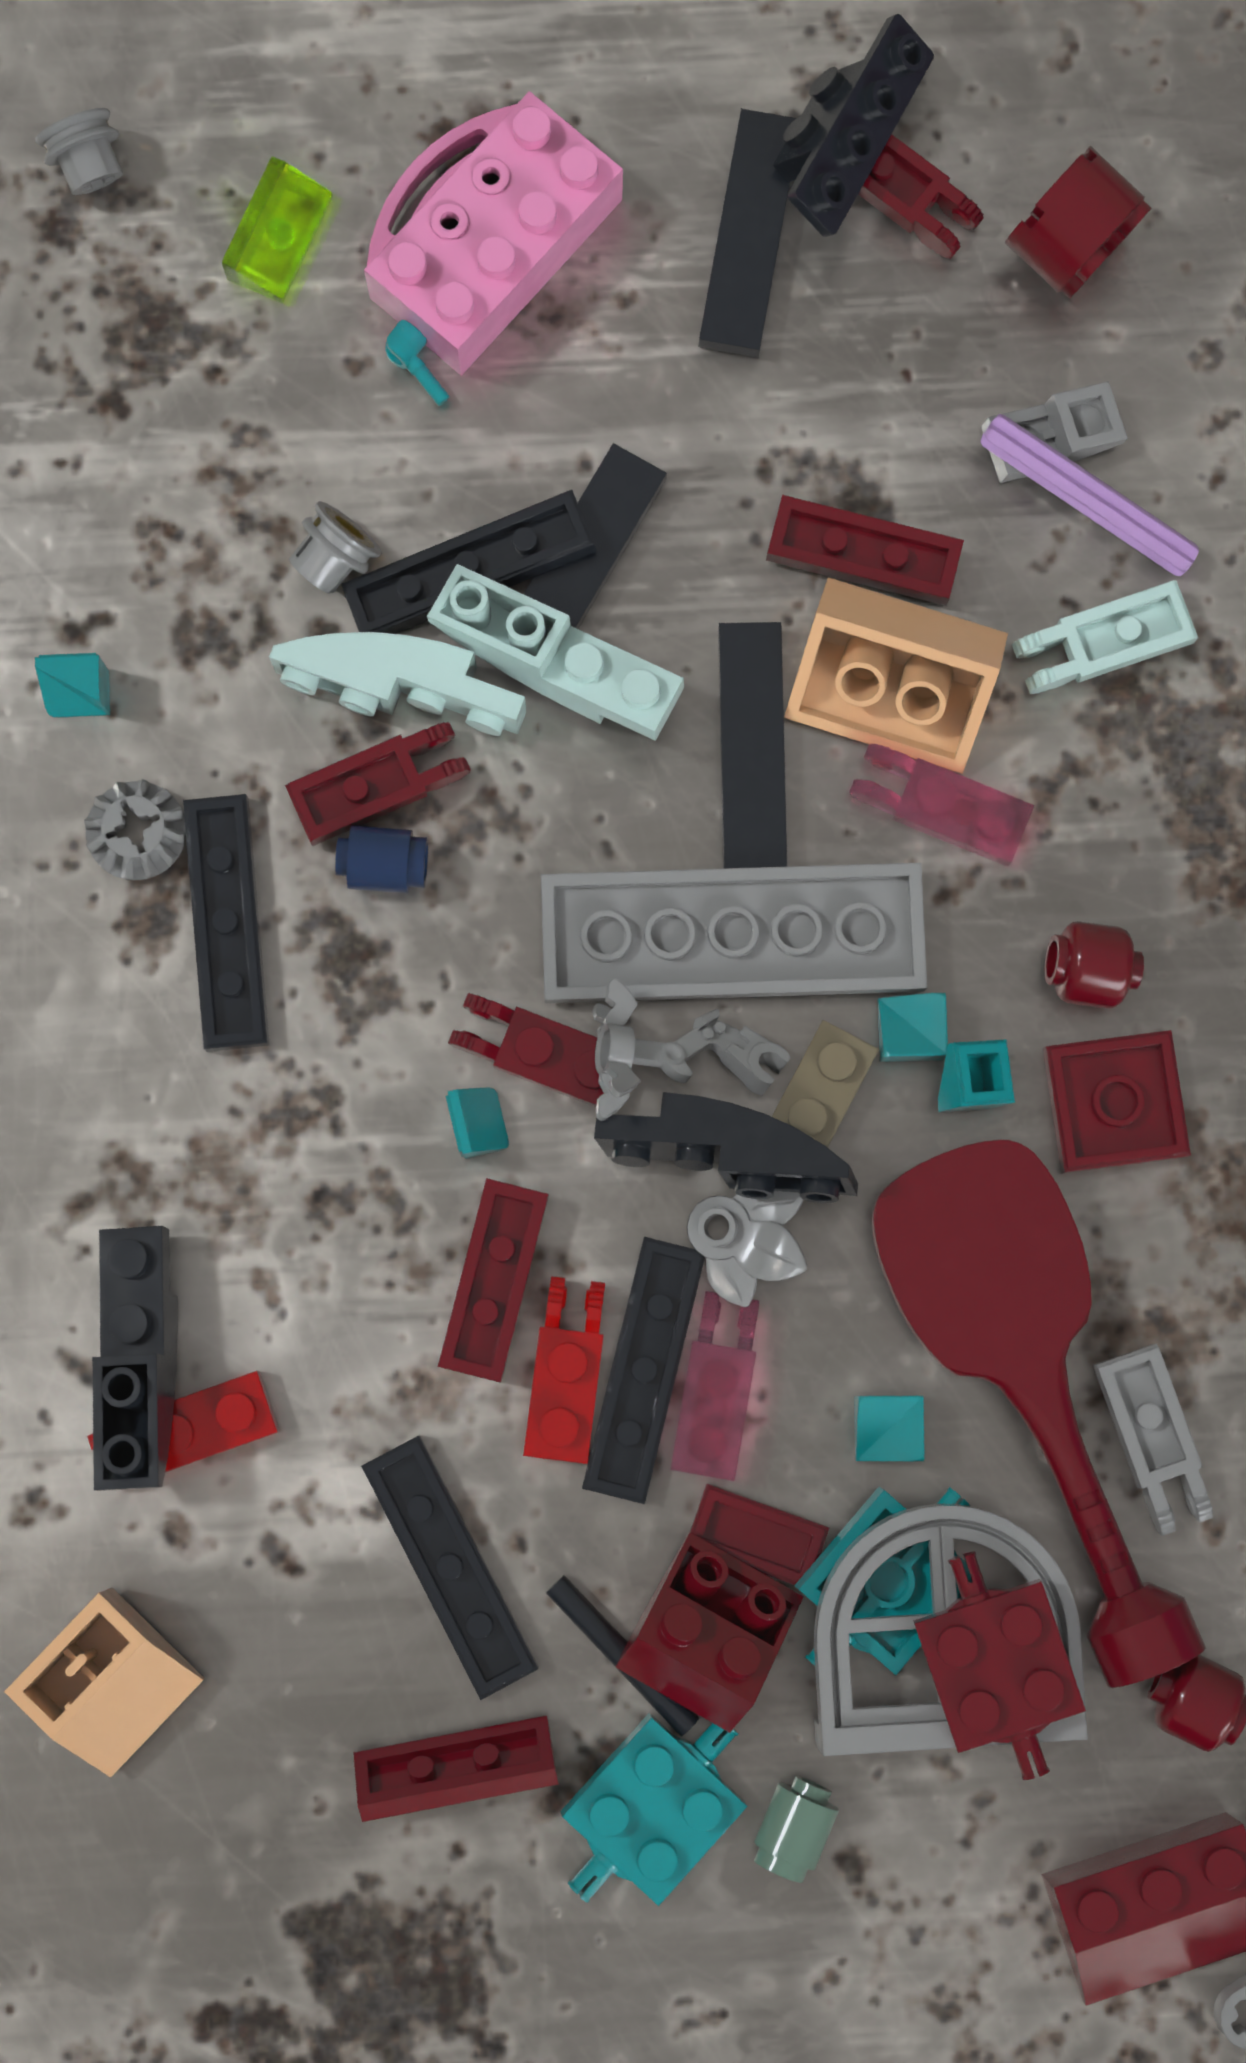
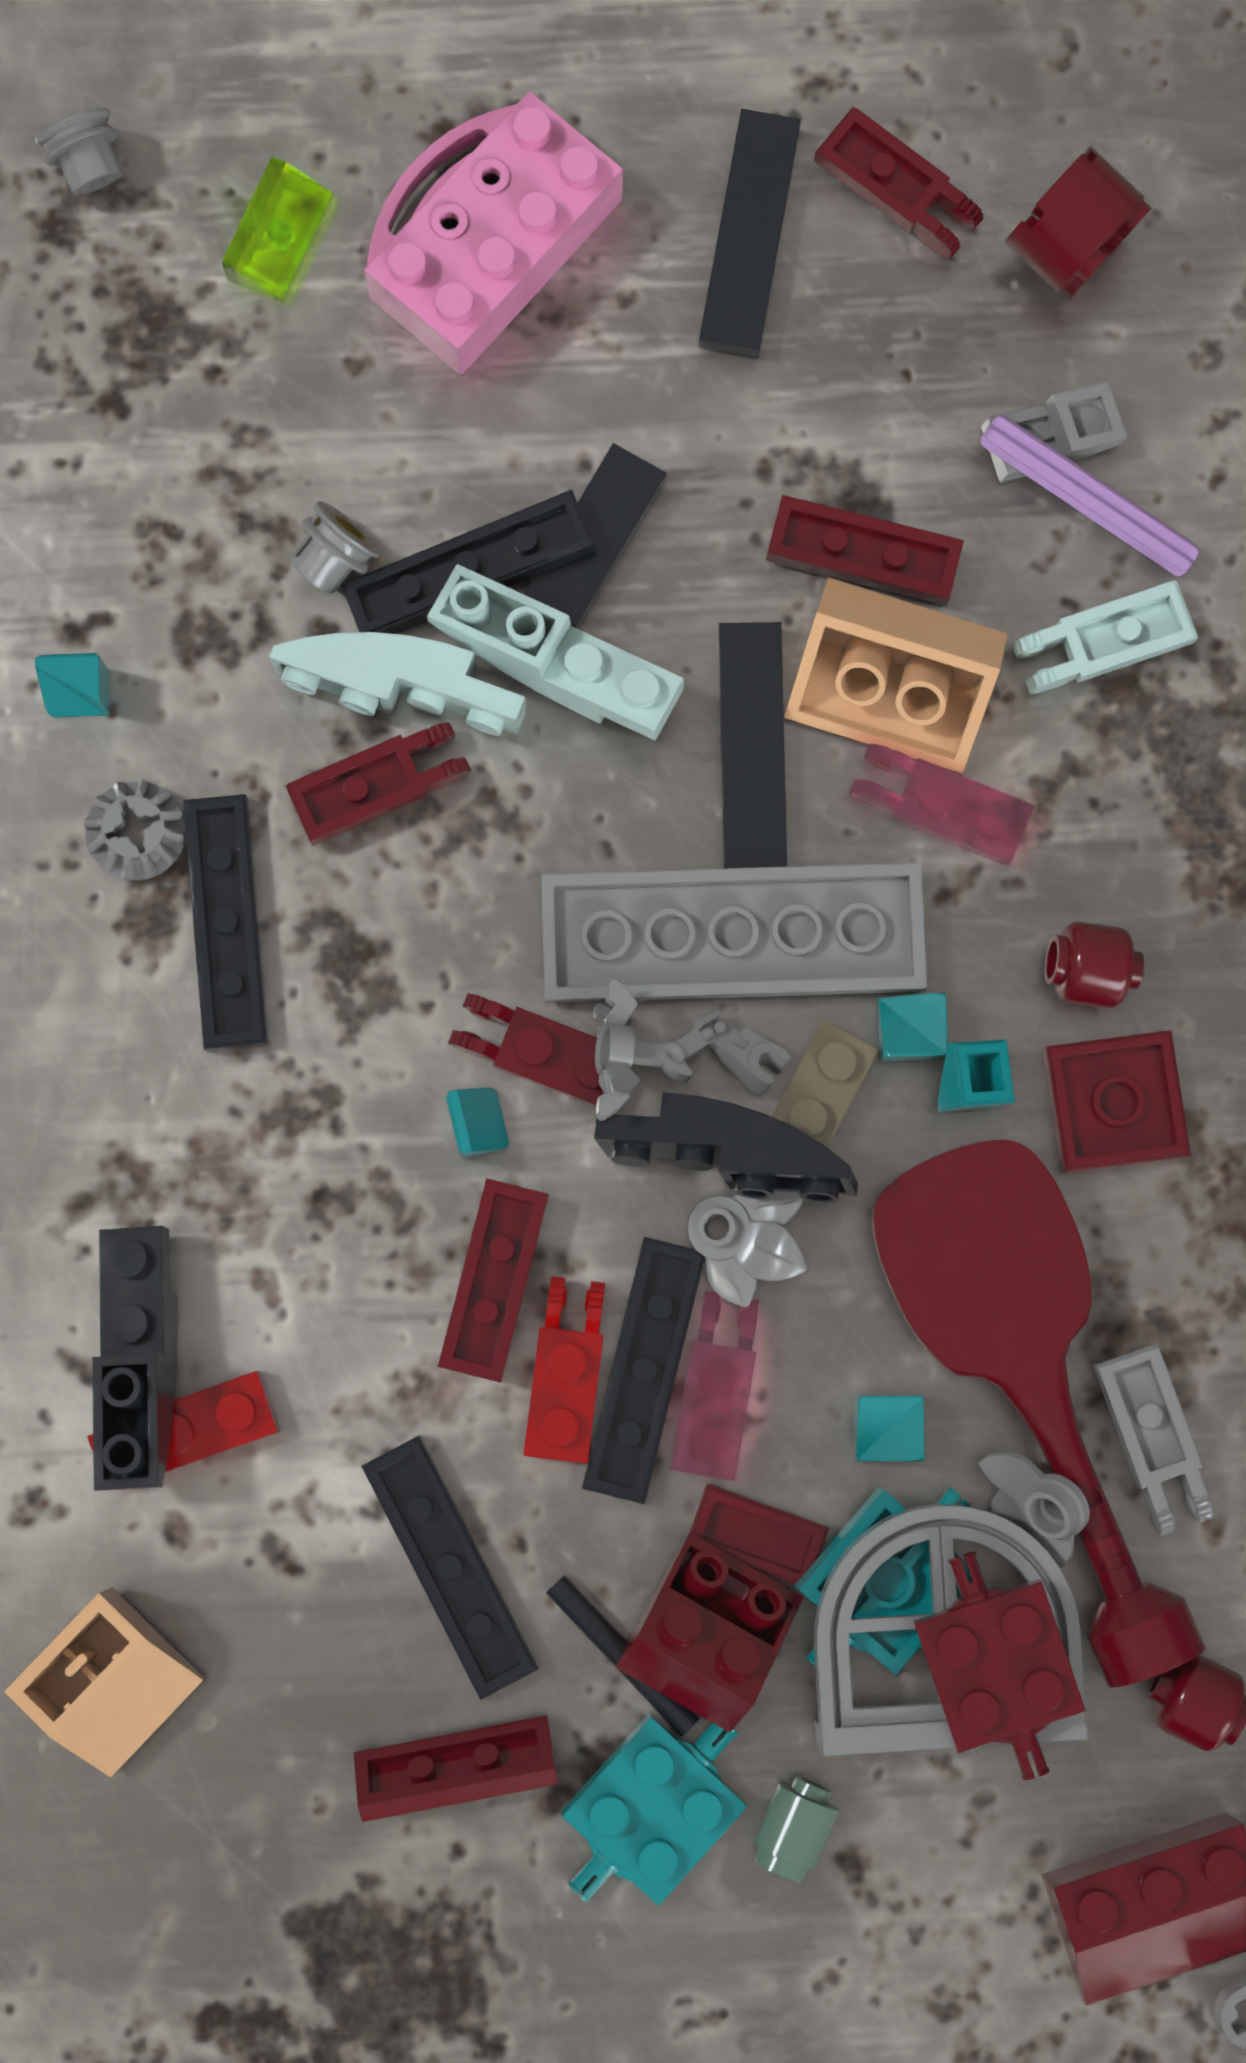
dark blue brick [335,826,428,893] -> none
teal hand [385,320,450,406] -> none
black bracket [772,14,934,237] -> none
none -> light grey plate [979,1451,1090,1568]

